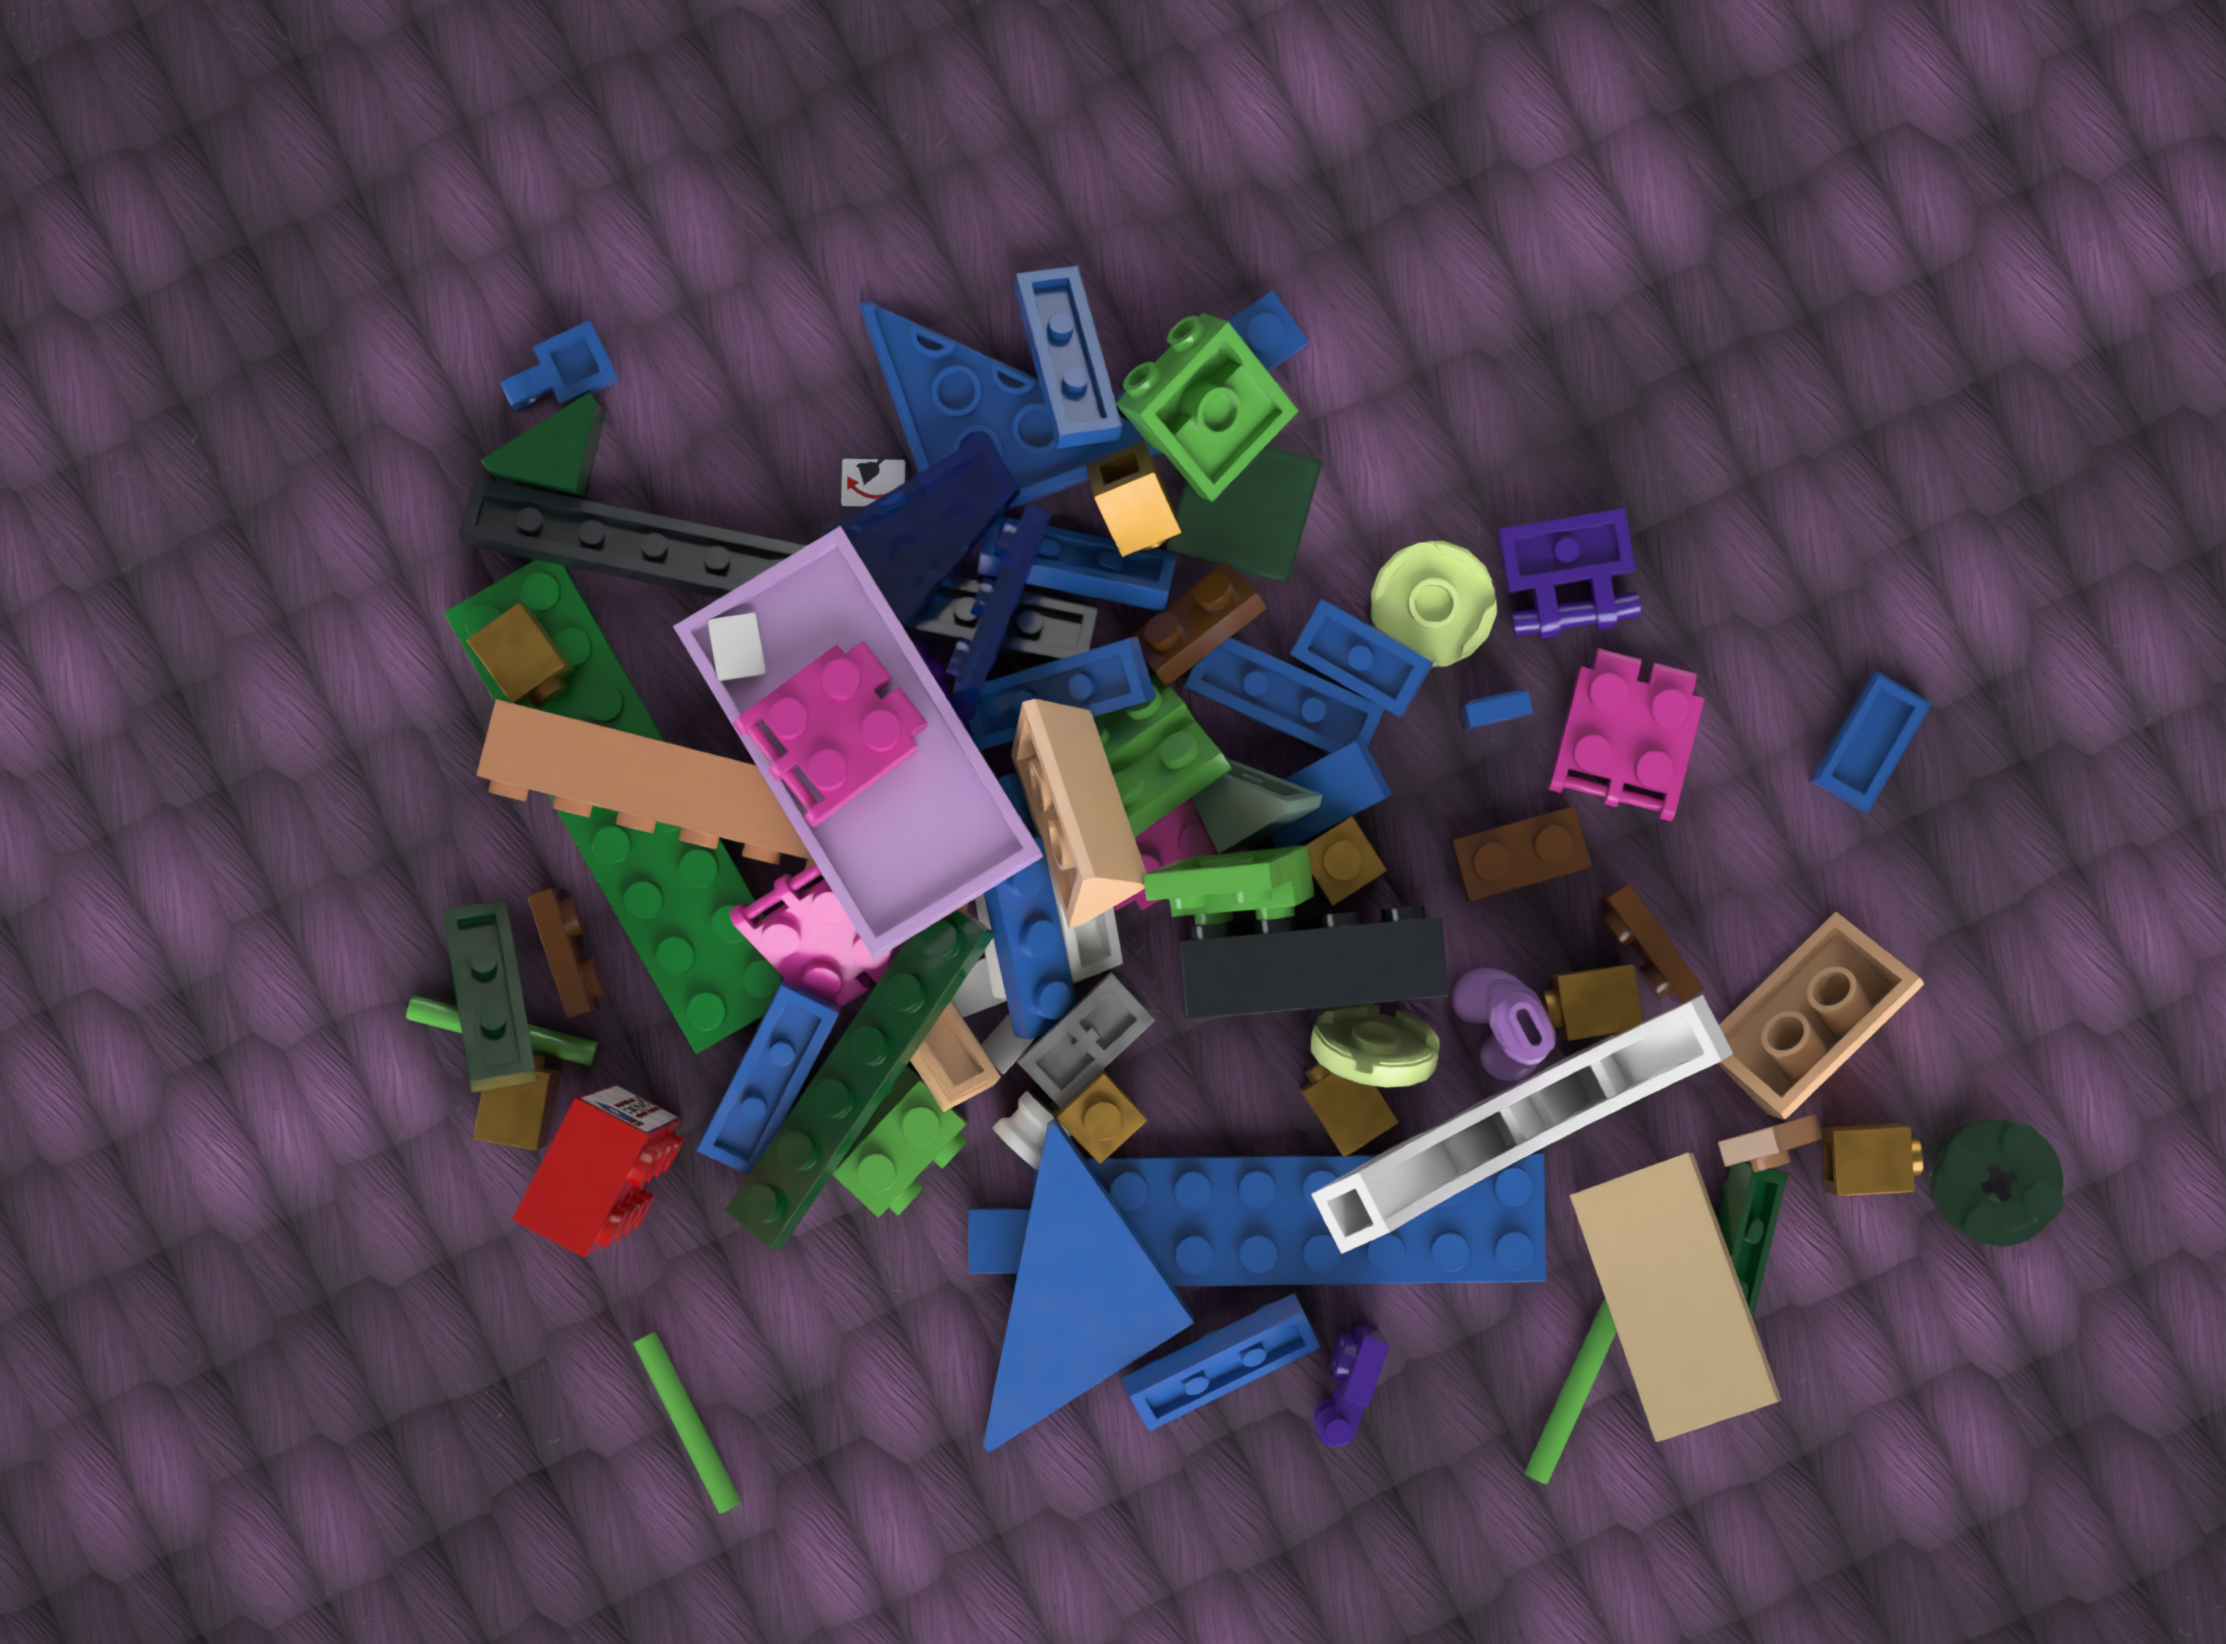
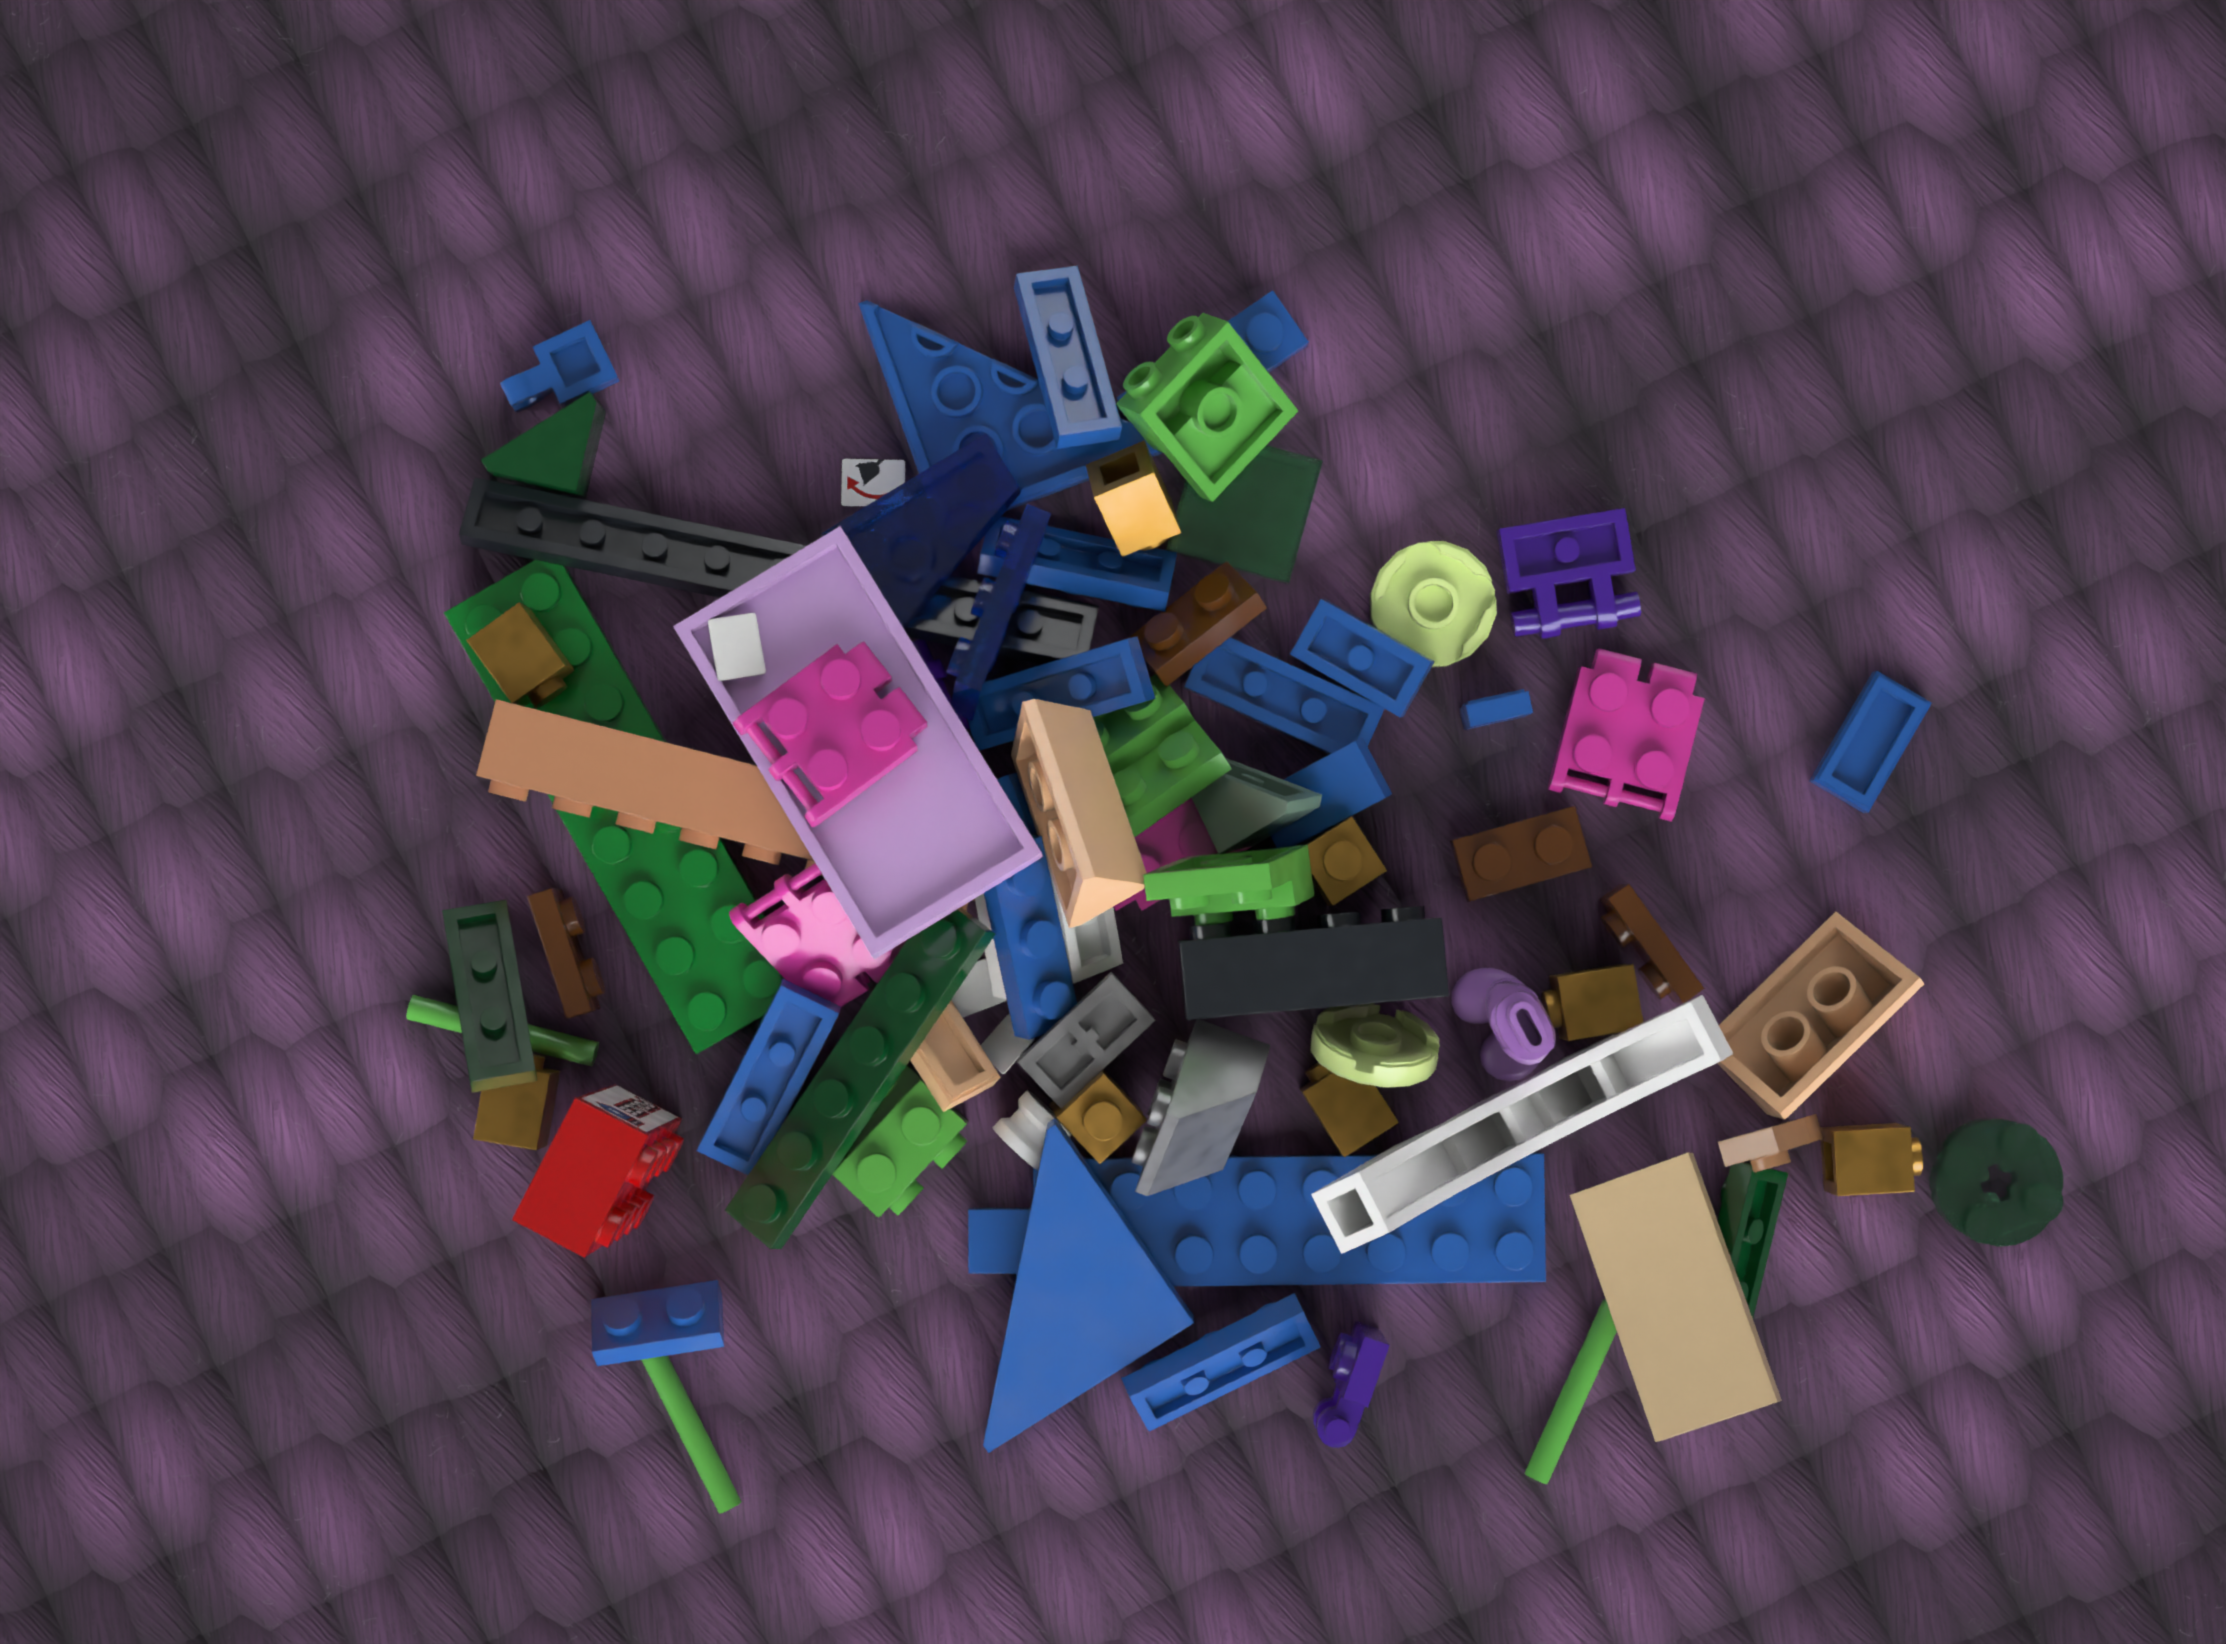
none -> blue plate [591,1280,724,1366]
none -> flat silver slope [1132,1019,1271,1196]

